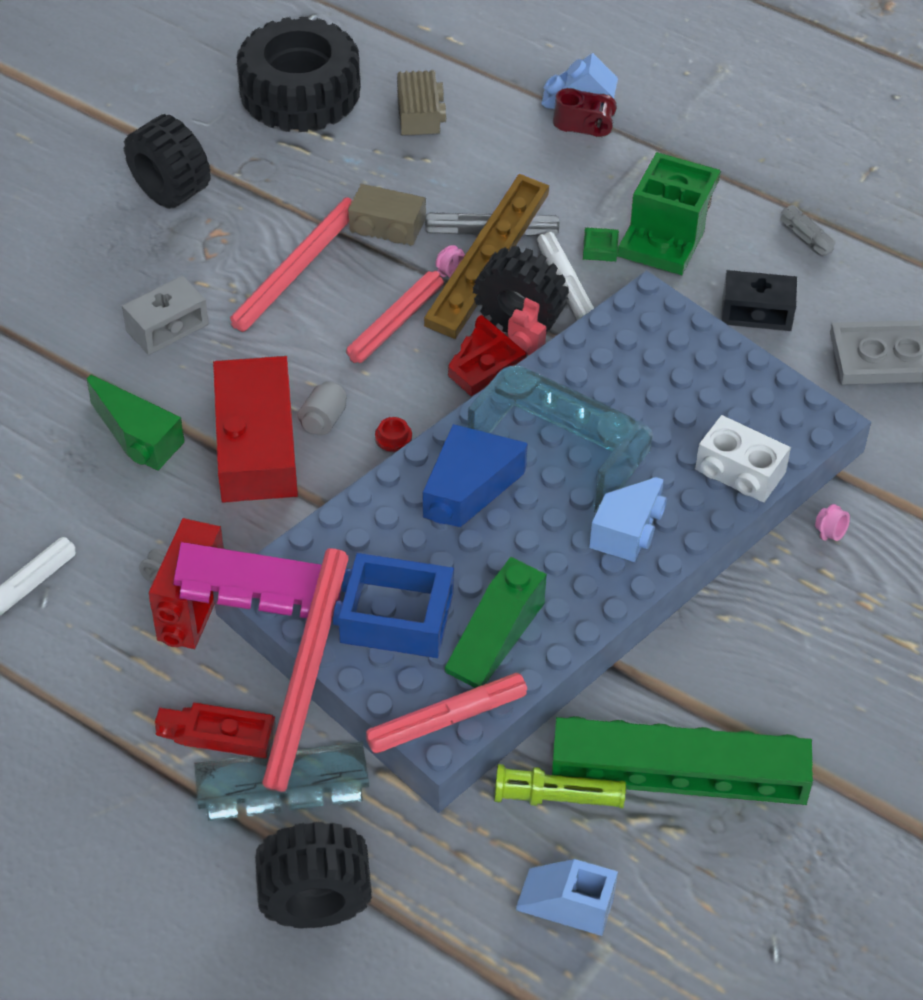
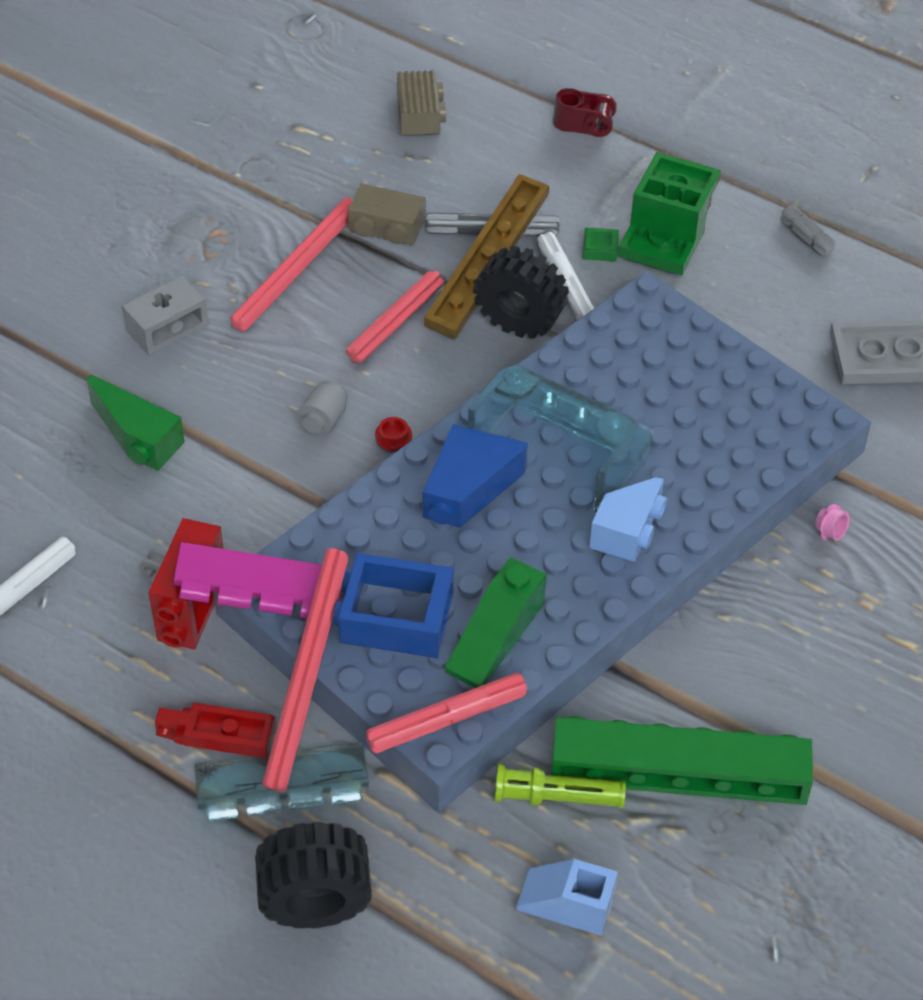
black tyre [123,114,211,209] -> none
red brick [213,356,298,503] -> none
black tyre [237,16,361,132] -> none
bright pink plate [436,245,465,278] -> none
red wing [448,315,527,397] -> none
coral plate [508,298,546,355] -> none
light blue slope [541,53,618,109] -> none
white brick [695,415,791,503] -> none
black brick [721,270,797,331] -> none

